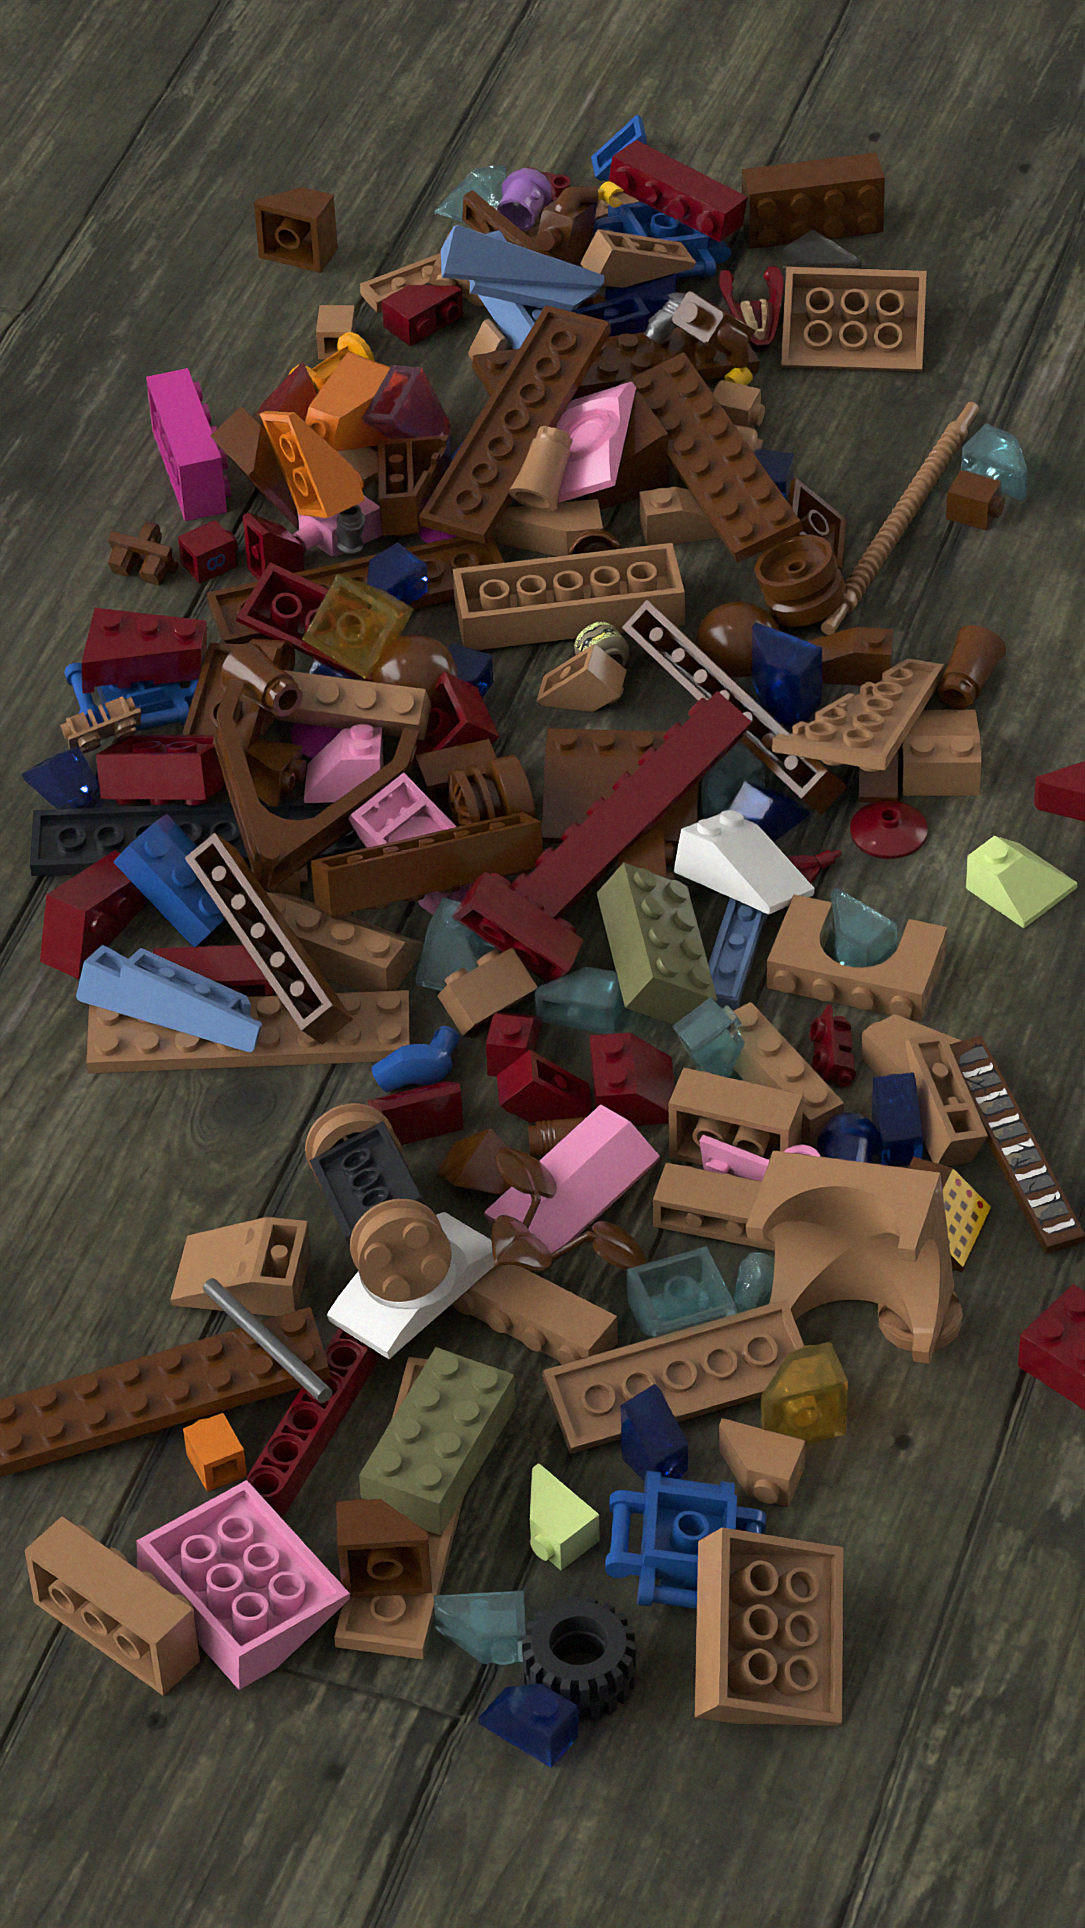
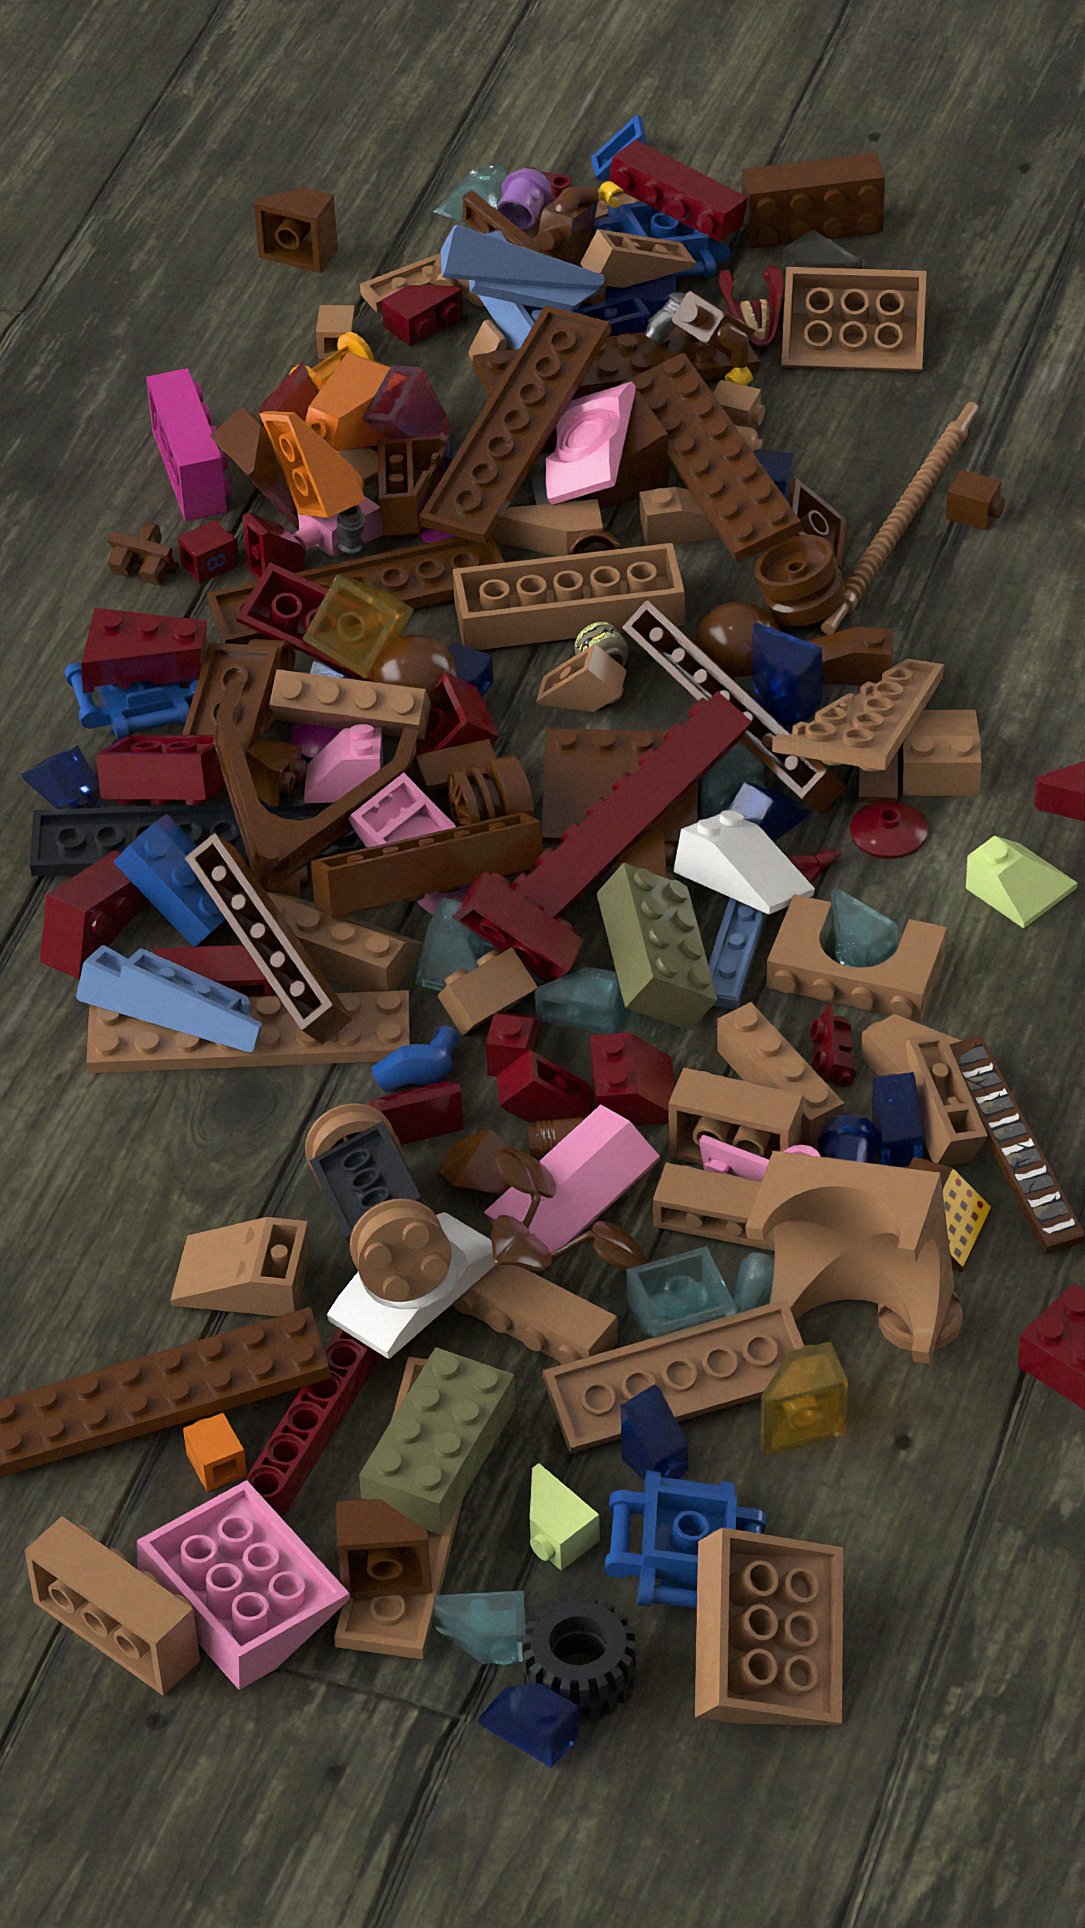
medium nougat hinge [60,696,141,754] -> none
dark grey axle [203,1278,332,1403] -> none
reddish brown plant [221,643,303,717] -> none
clear blue slope [366,543,428,617] -> none
medium nougat plant [509,426,573,511] -> none
clear light blue slope [672,997,745,1078] -> none
medium nougat slope [719,1418,805,1507] -> none
reddish brown plant [938,625,1006,710] -> none
clear light blue slope [961,423,1028,501] -> none

